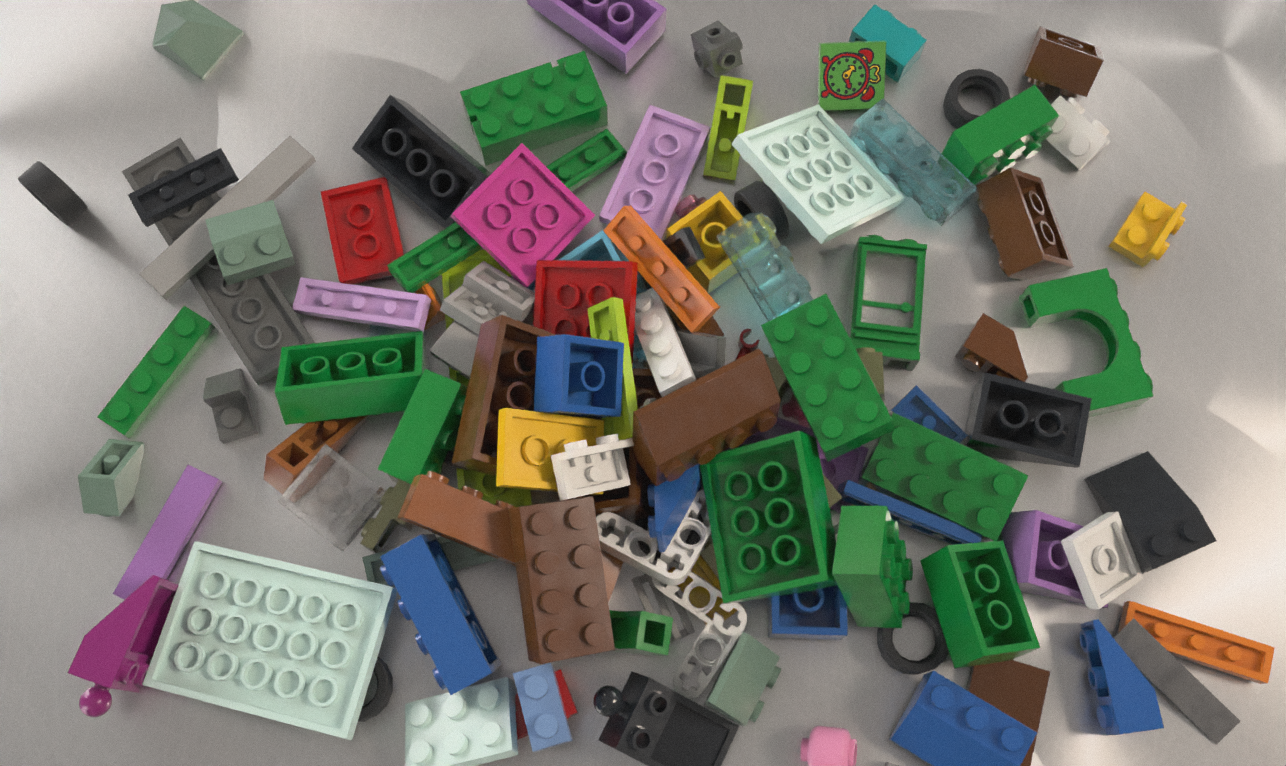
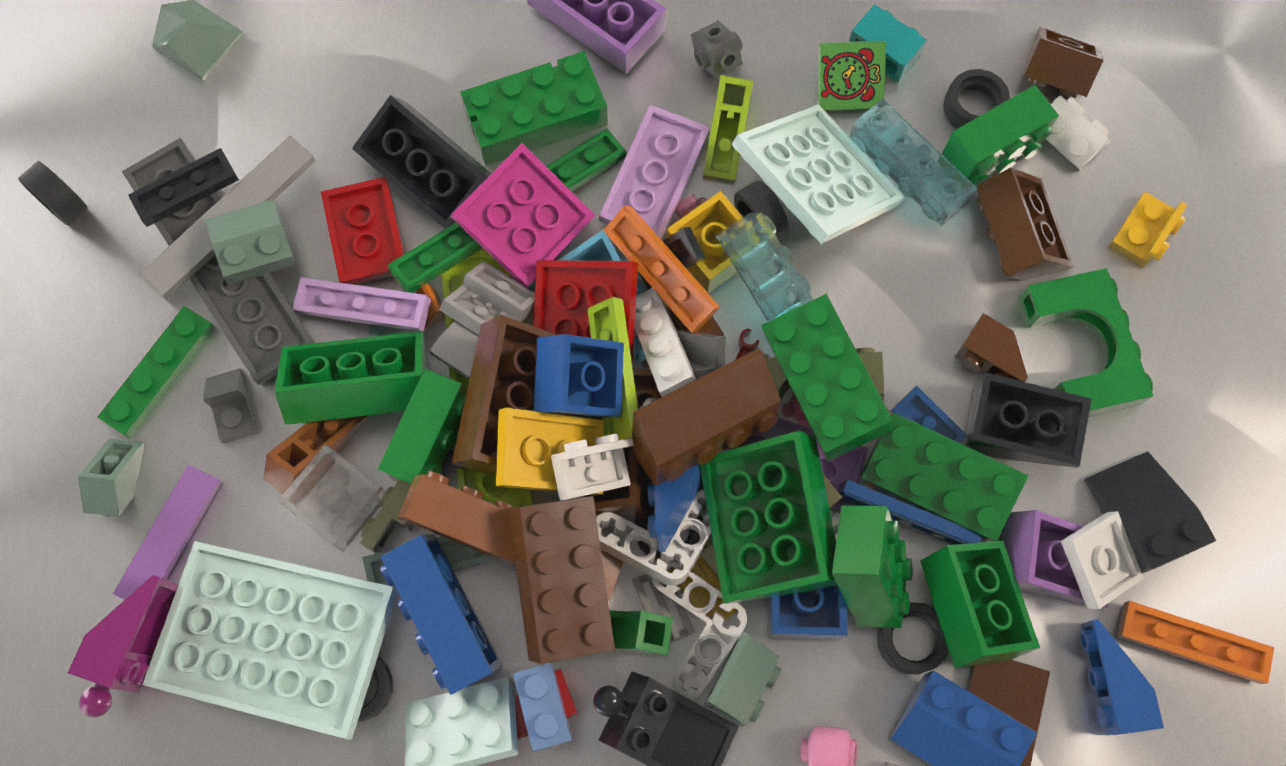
green door [847,235,927,371] -> none
flat silver sticker [1114,618,1241,745] -> none

